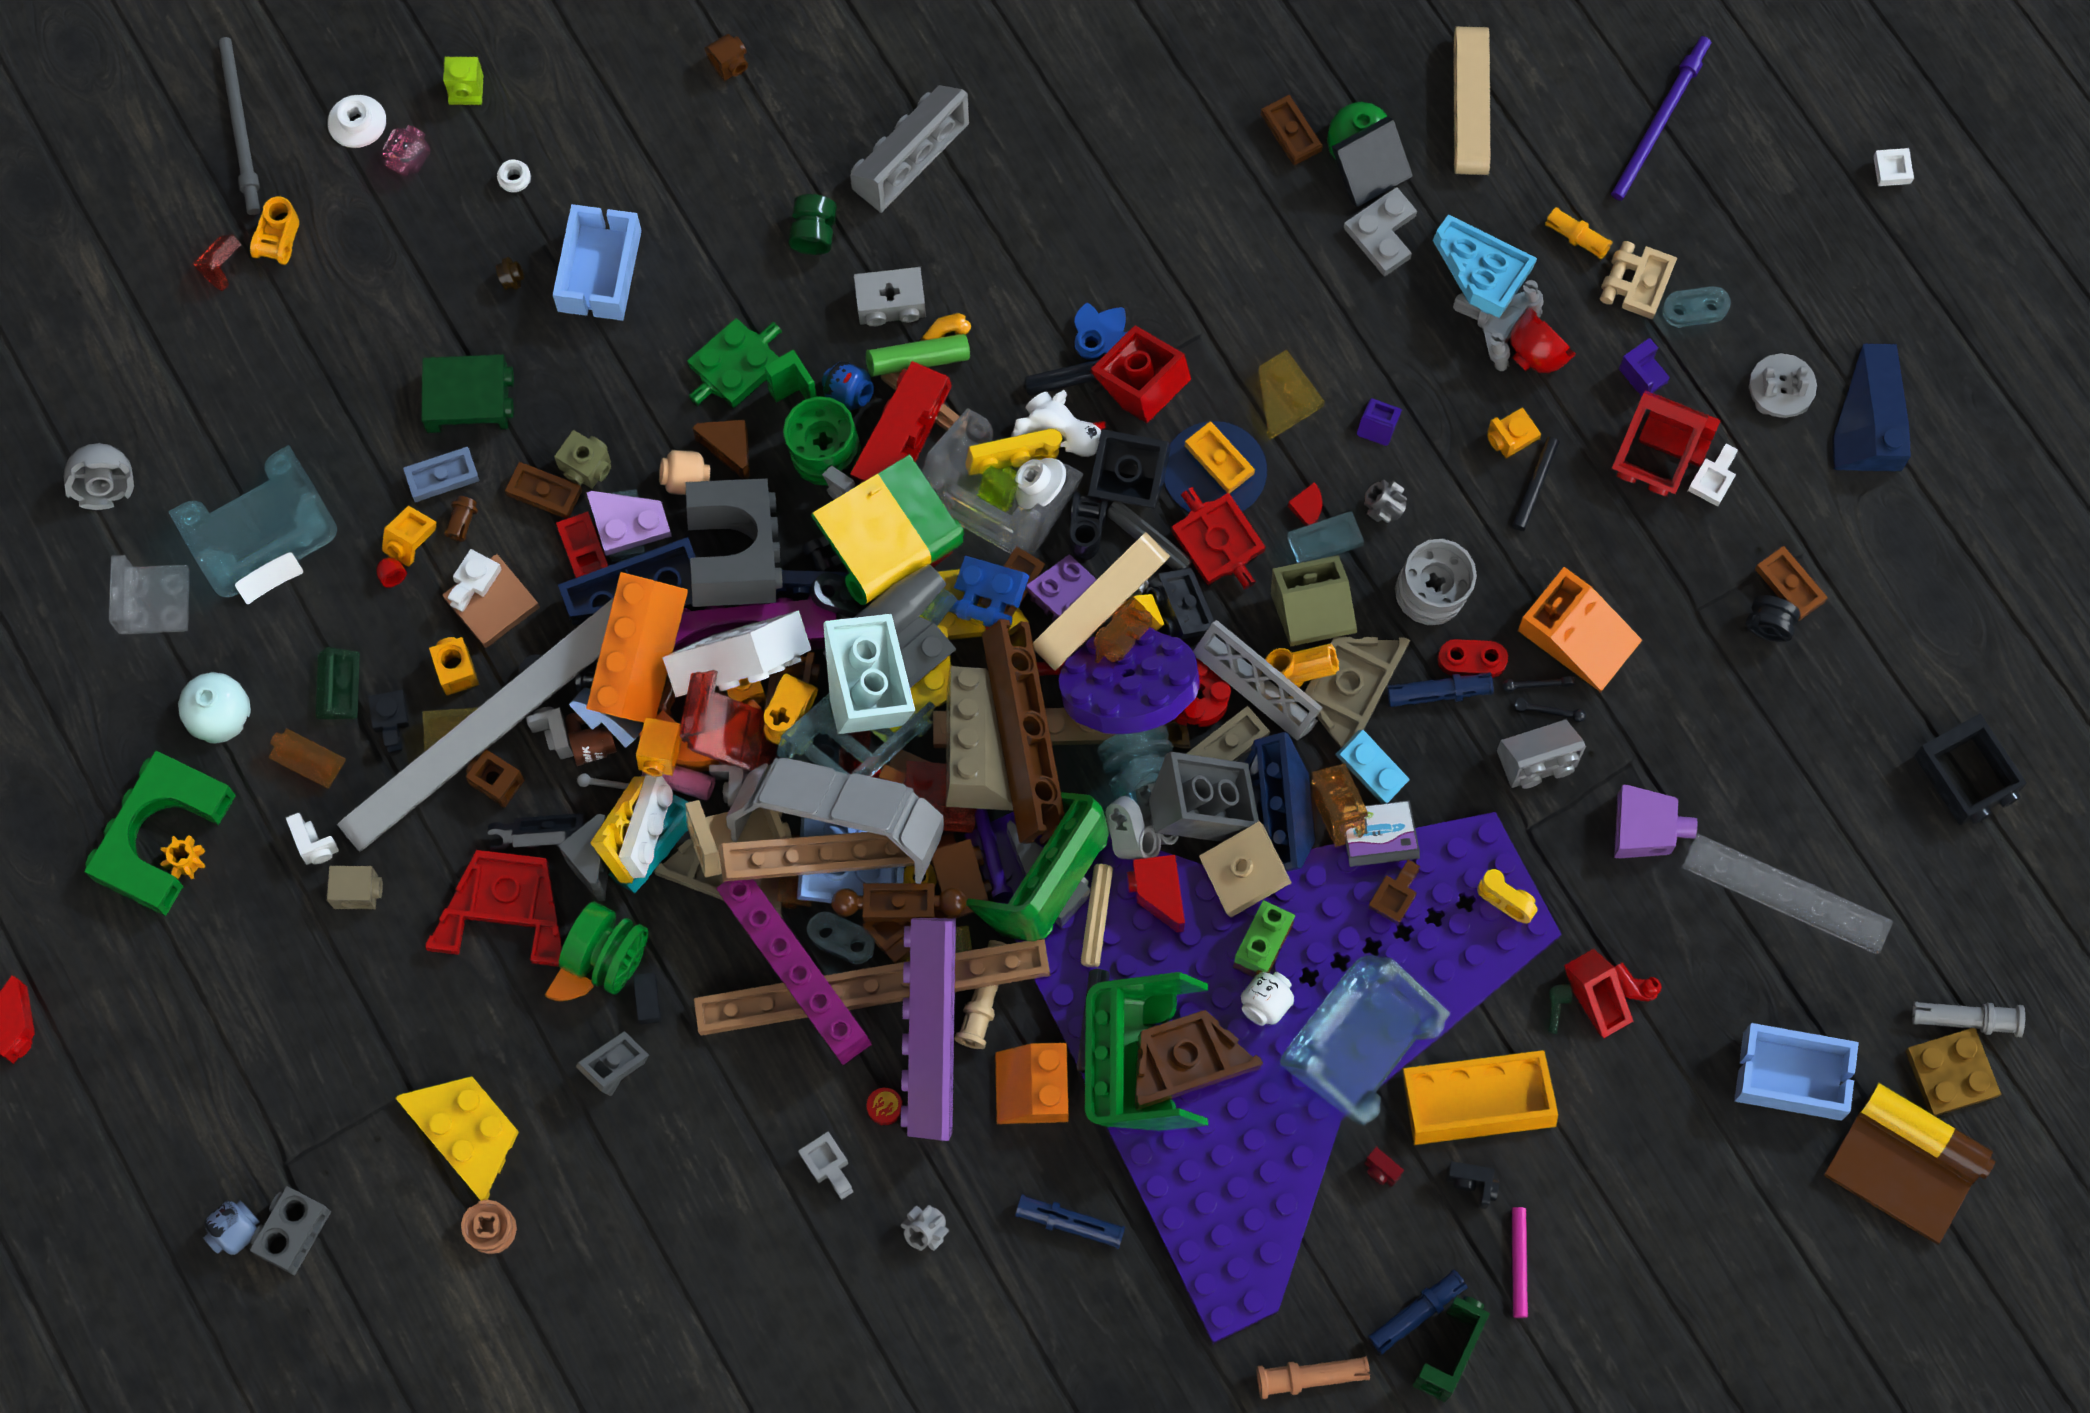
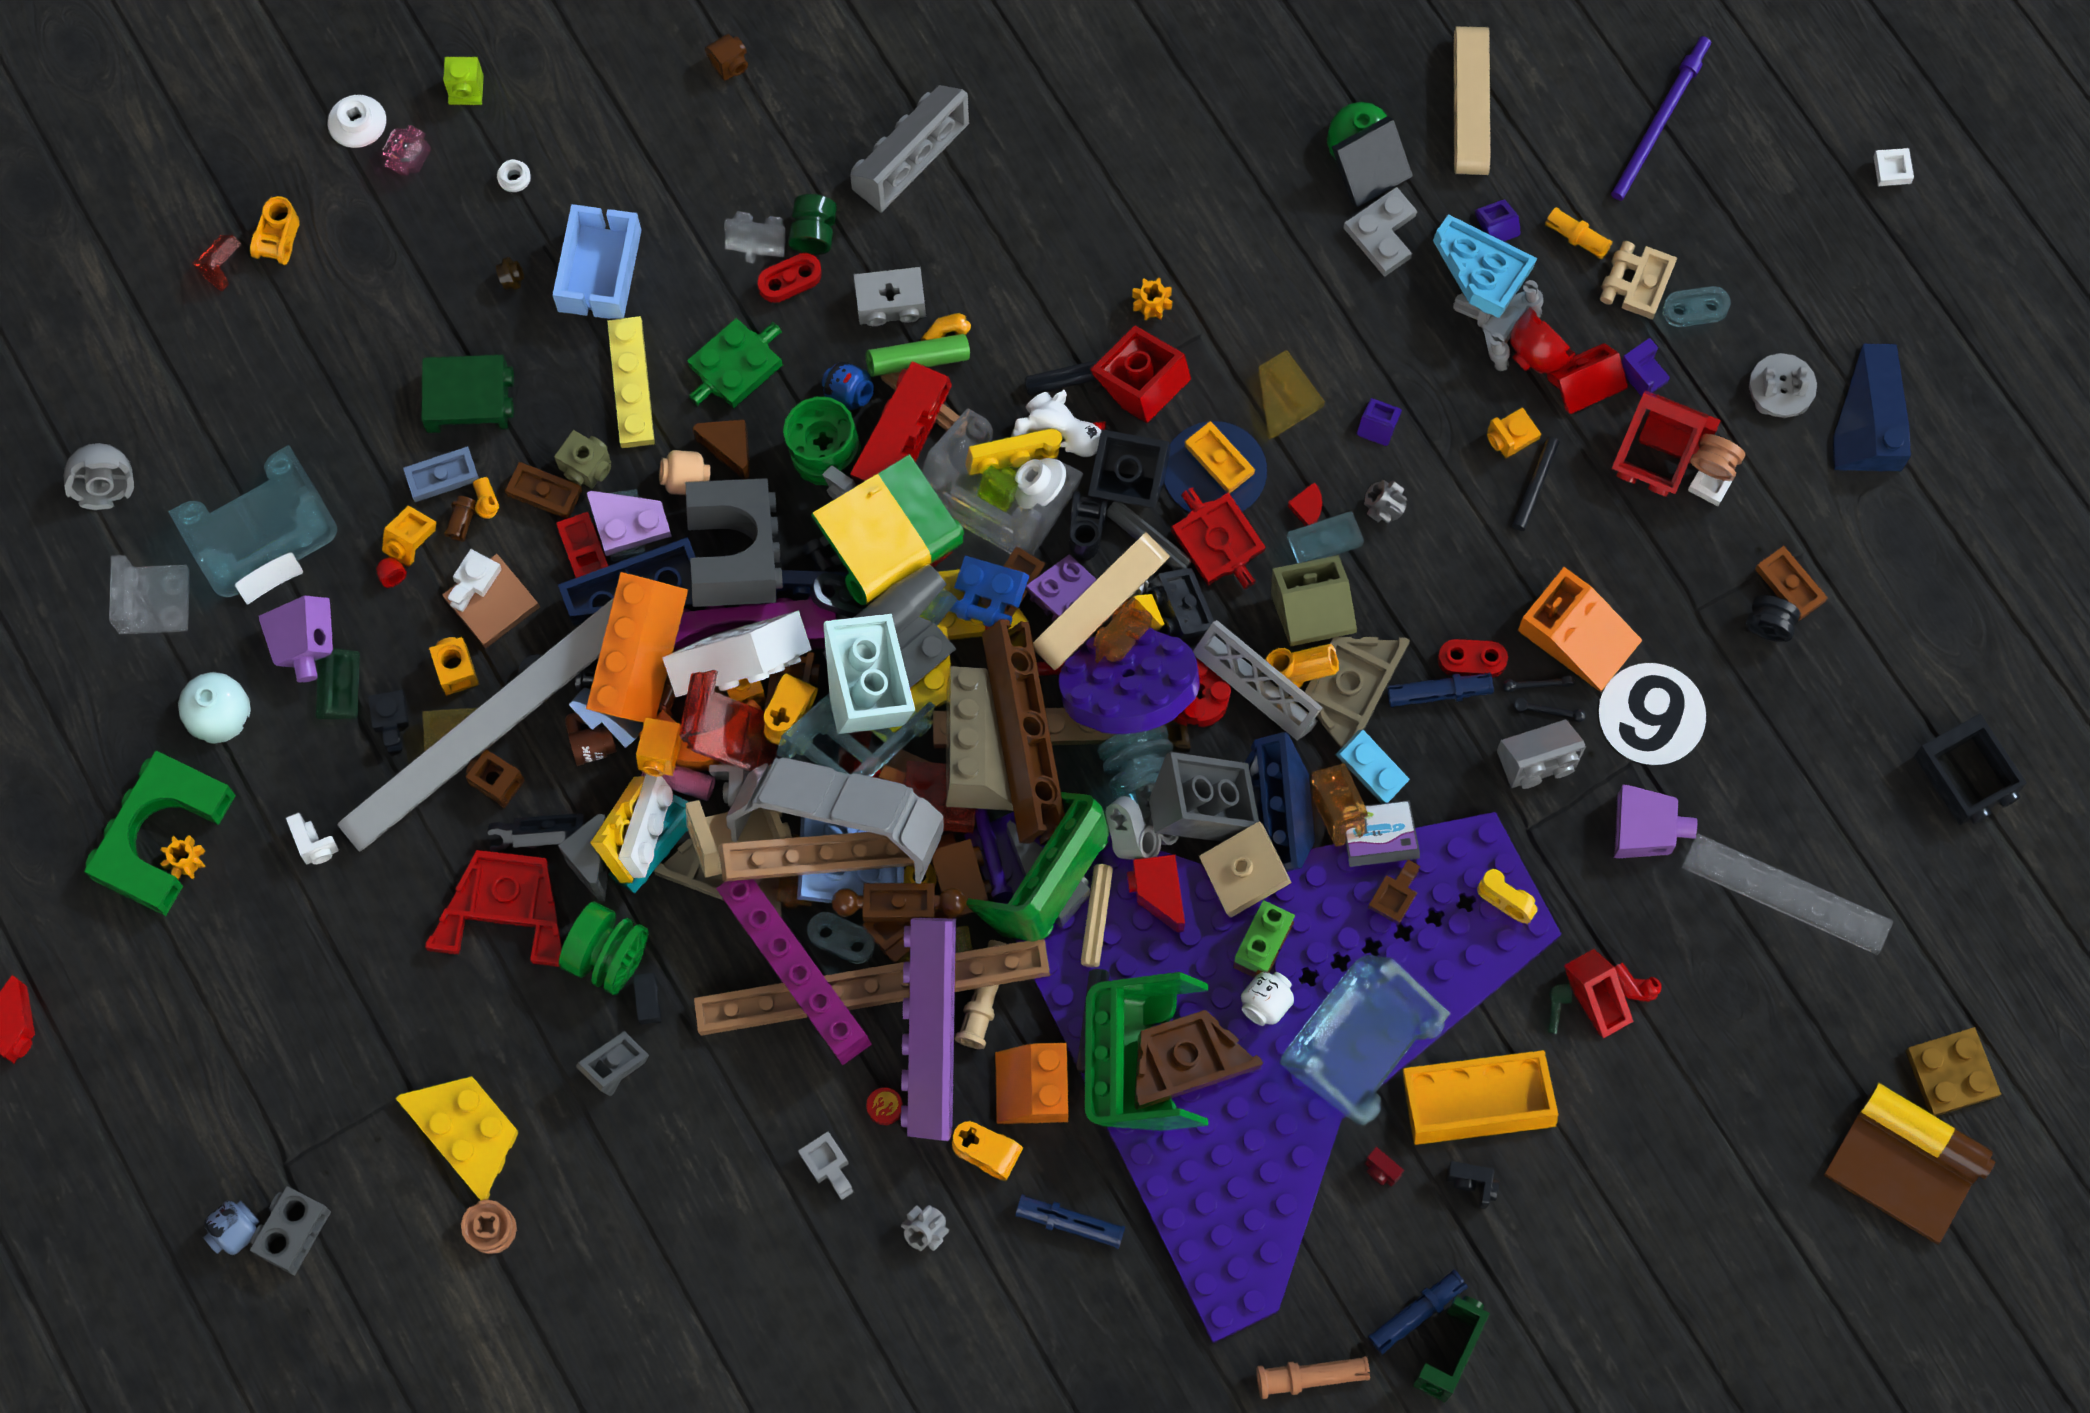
dark grey bar [218,37,260,215] -> none
clear orange hinge [268,728,346,789] -> none
dark tan brick [327,866,383,909] -> none
light grey bracket [526,707,574,759] -> none
orange tile [545,969,594,1002] -> none
light grey hinge [577,773,629,789] -> none
green panel [764,350,817,403] -> none
blue plate [1074,303,1127,360] -> none
dark tan plate [1186,706,1270,761] -> none
reddish brown plate [1261,94,1323,165] -> none
light grey wheel [1395,539,1477,625] -> none
dark pink bar [1512,1207,1528,1318] -> none
light blue piece [1735,1023,1859,1121] -> none
light grey pin [1912,1001,2025,1037] -> none
none -> medium lavender torso [259,596,333,682]
none -> light orange arm [473,477,499,519]
none -> light yellow plate [607,316,655,448]
none -> clear hips [724,211,785,263]
none -> red plate [758,253,822,303]
none -> light orange piece [952,1121,1023,1181]
none -> light orange gear [1132,278,1173,320]
none -> dark purple slope [1475,199,1521,242]
none -> red panel [1546,343,1628,414]
none -> white sticker [1599,663,1706,765]
none -> nougat wheel [1690,434,1745,481]

